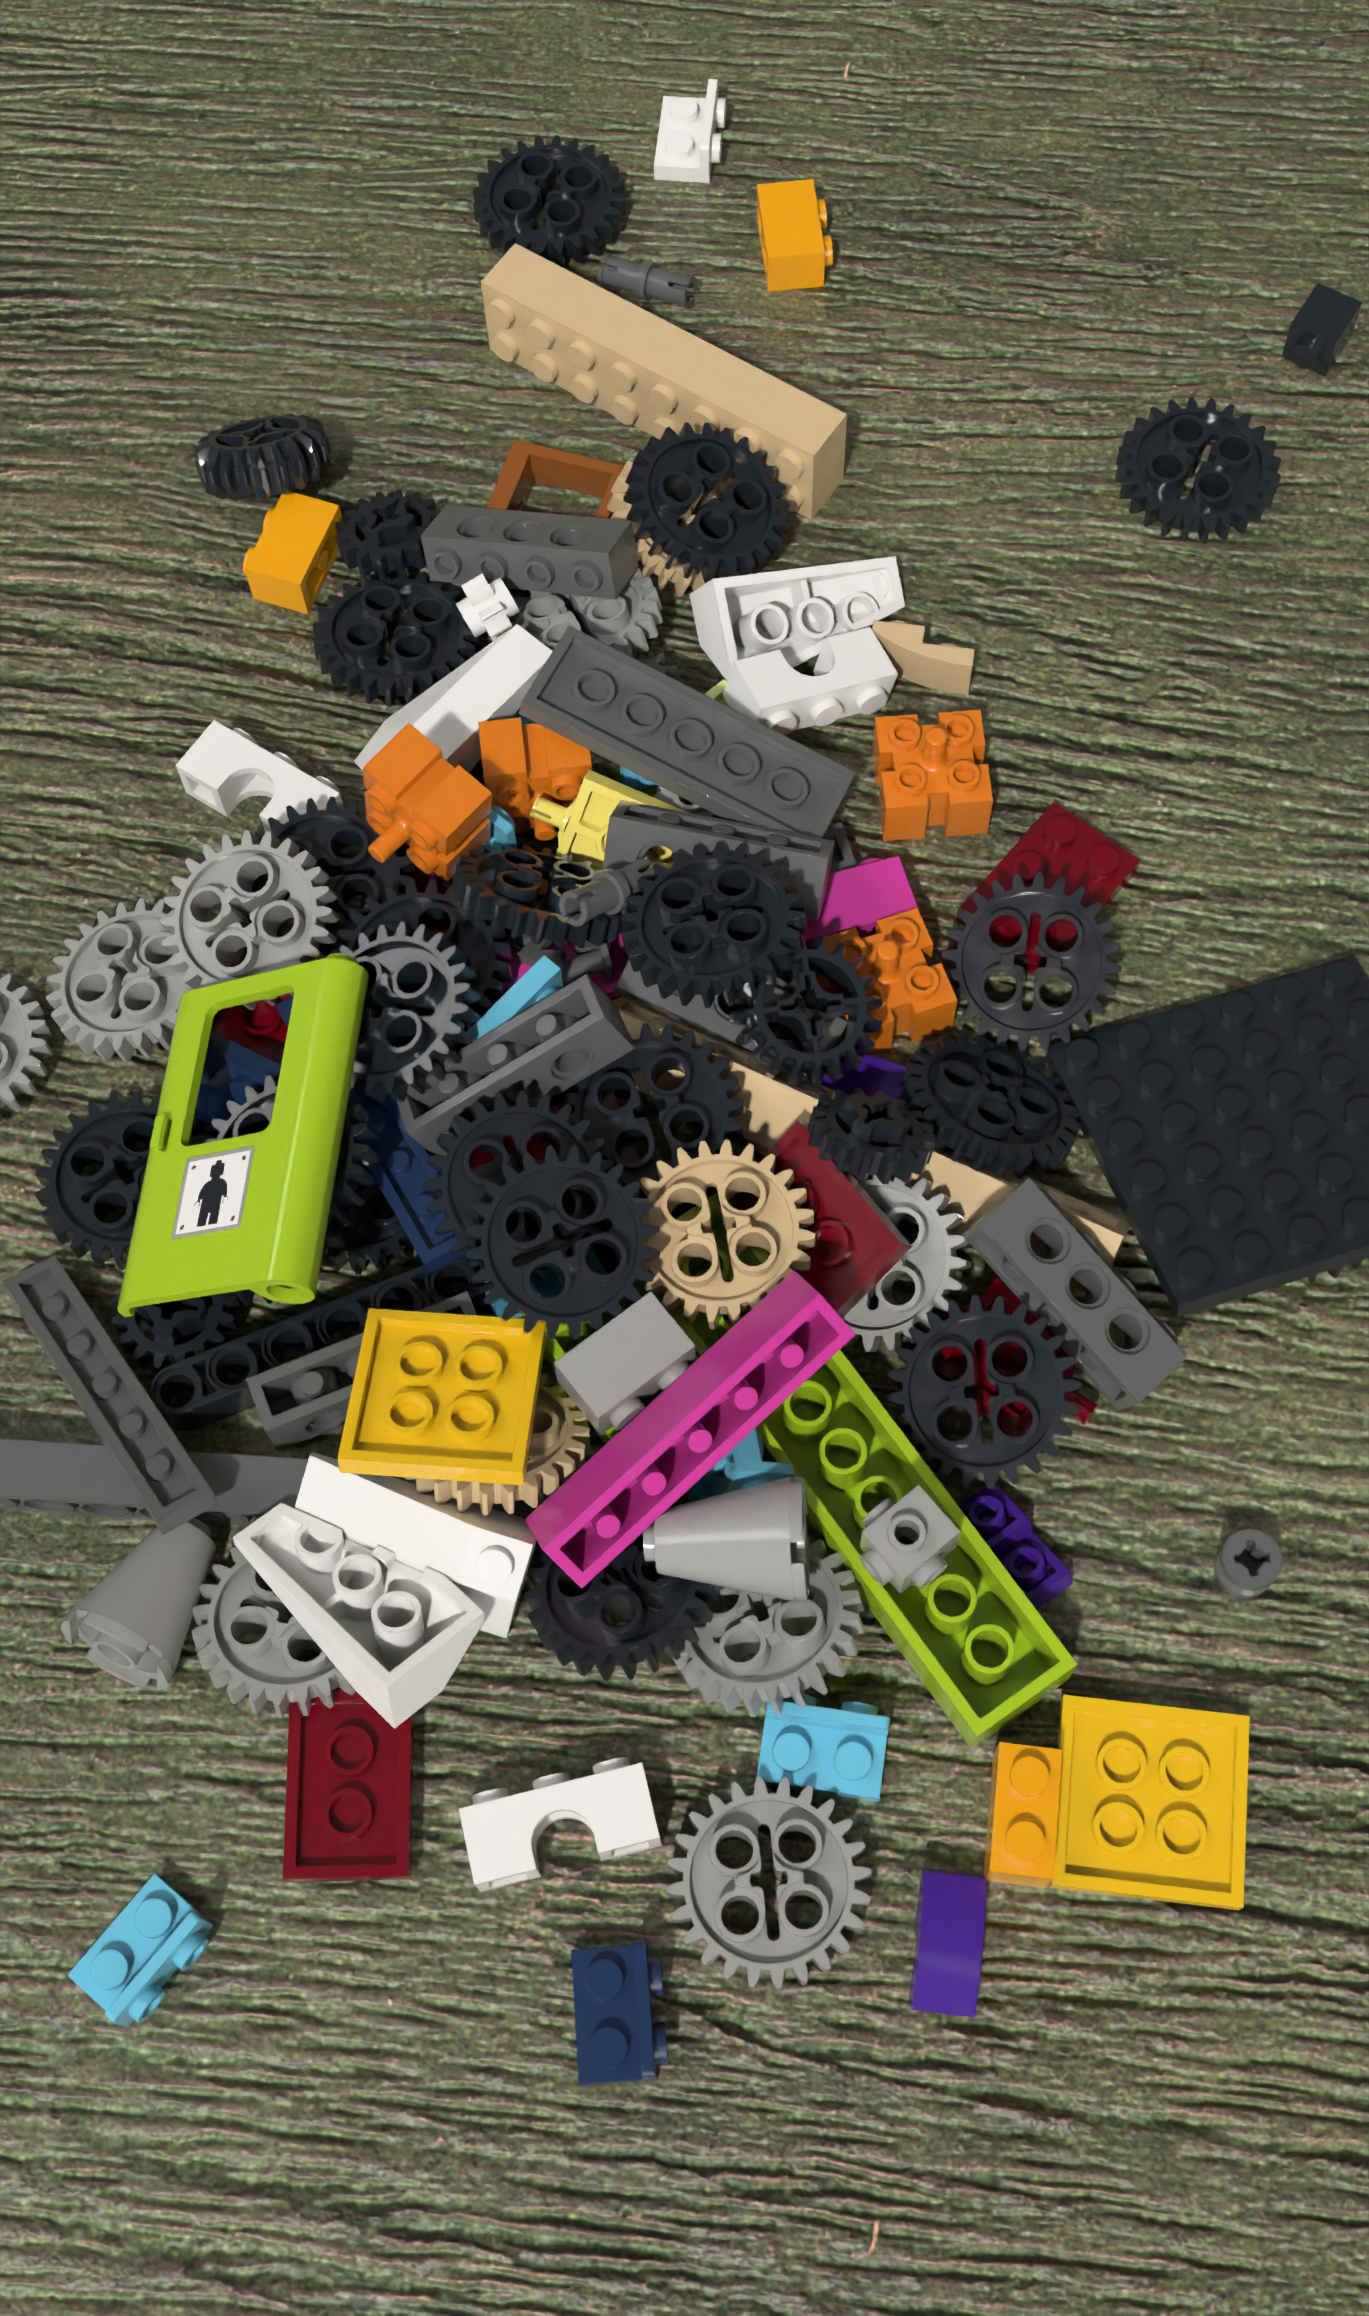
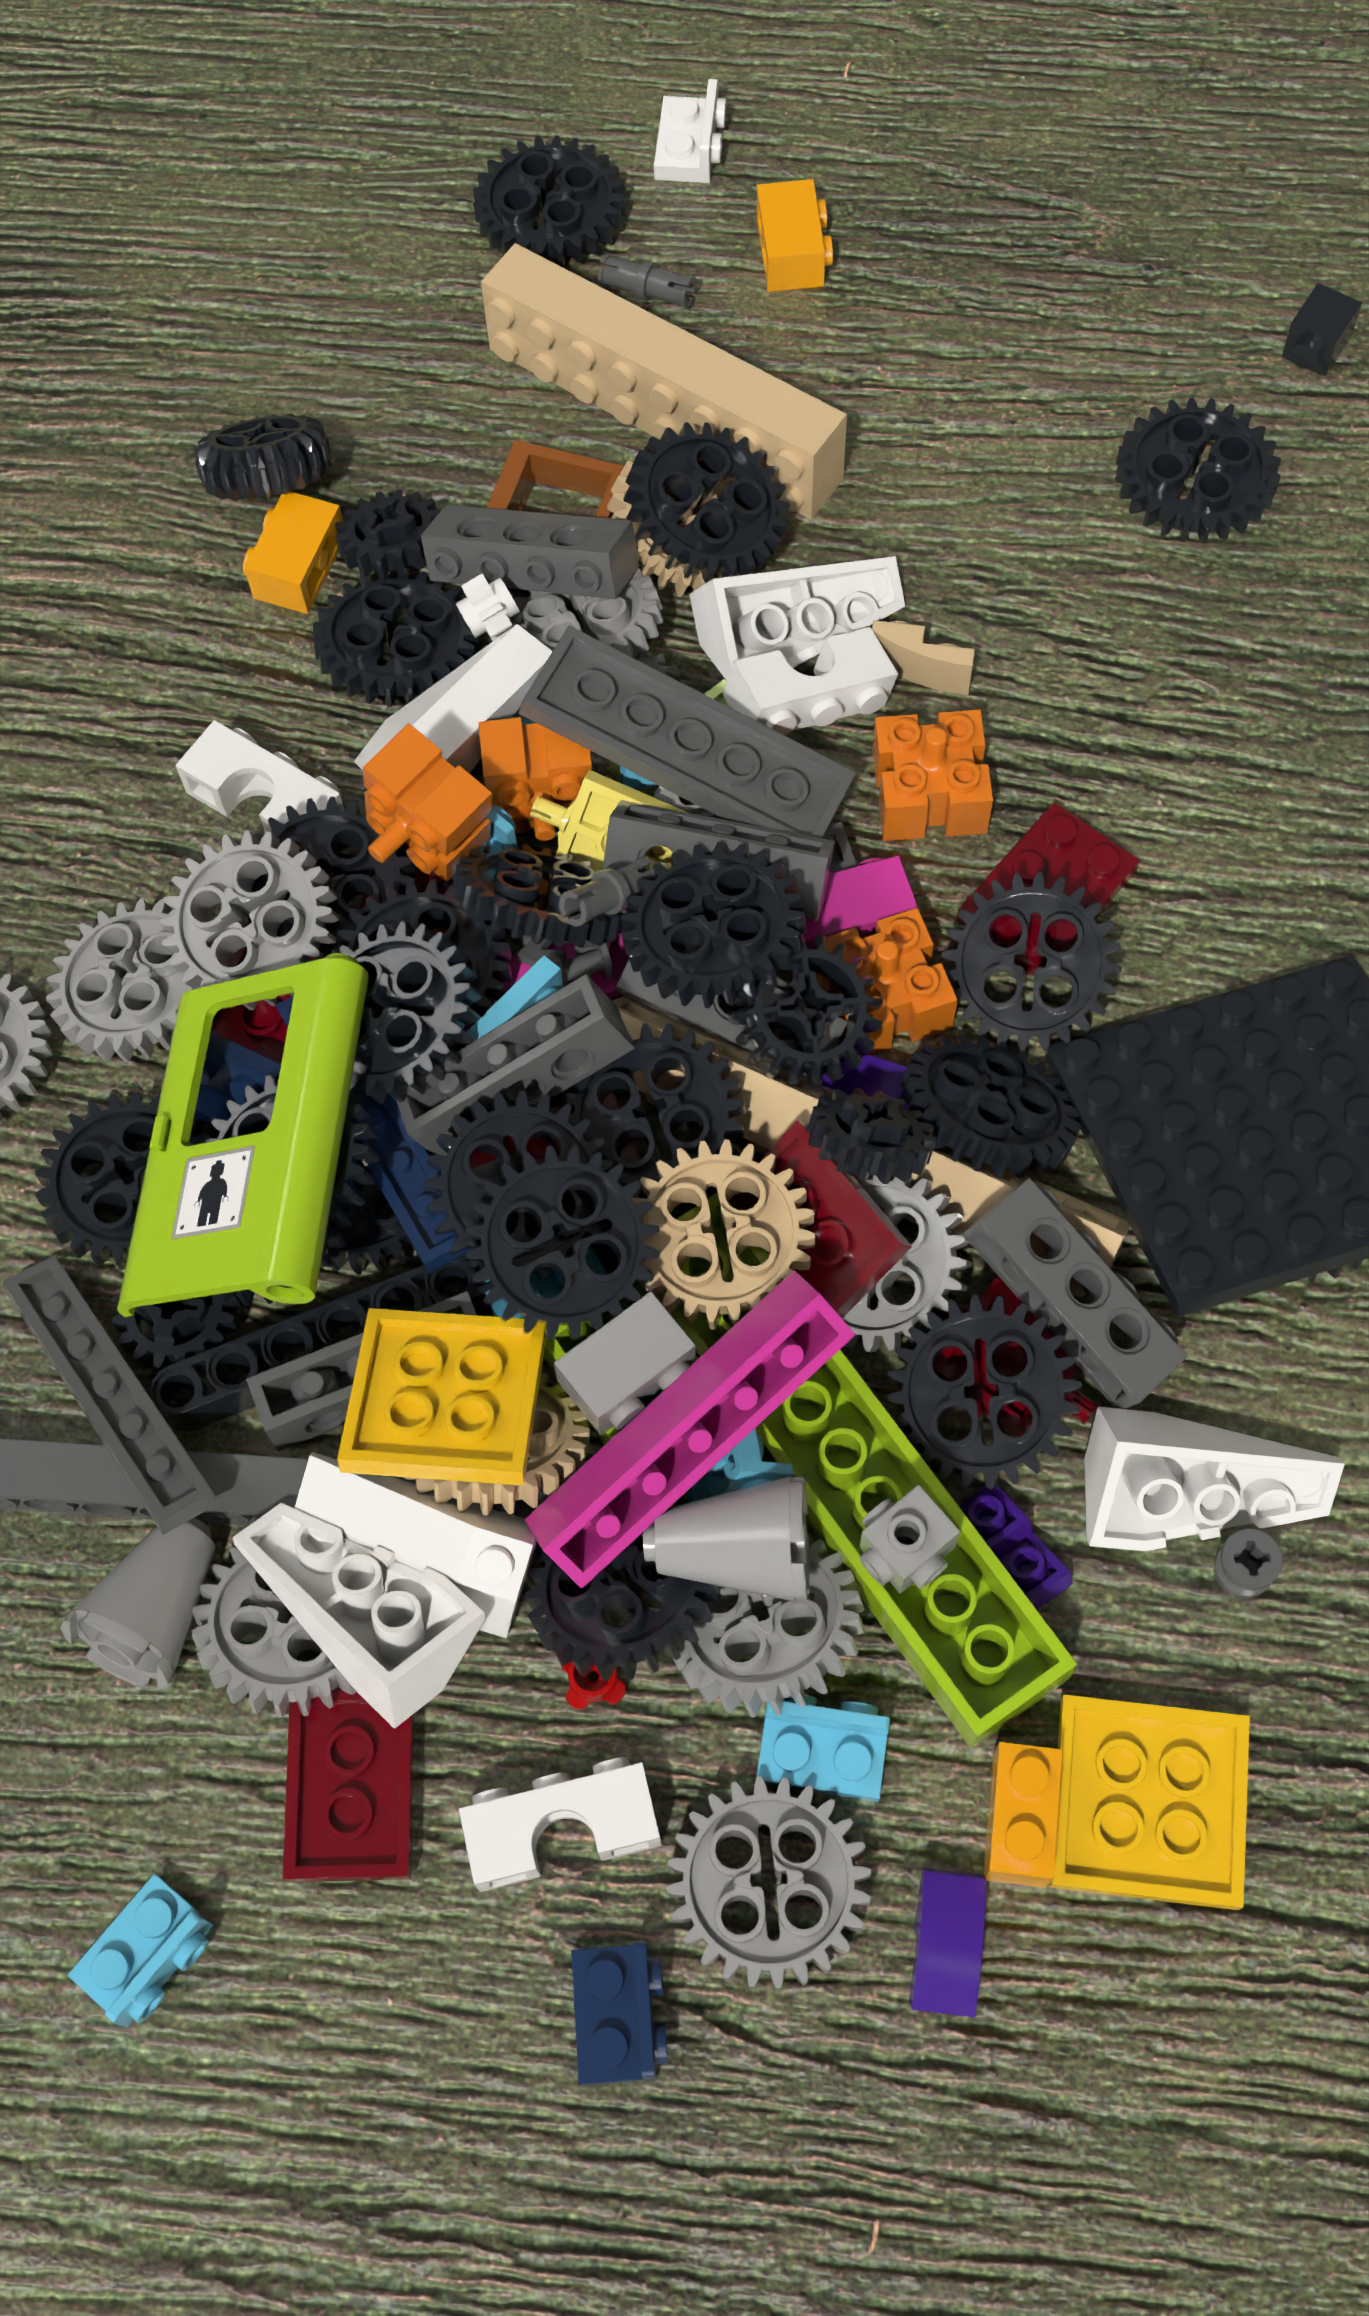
none -> red plate [561,1661,626,1710]
none -> white wedge [1084,1406,1345,1551]

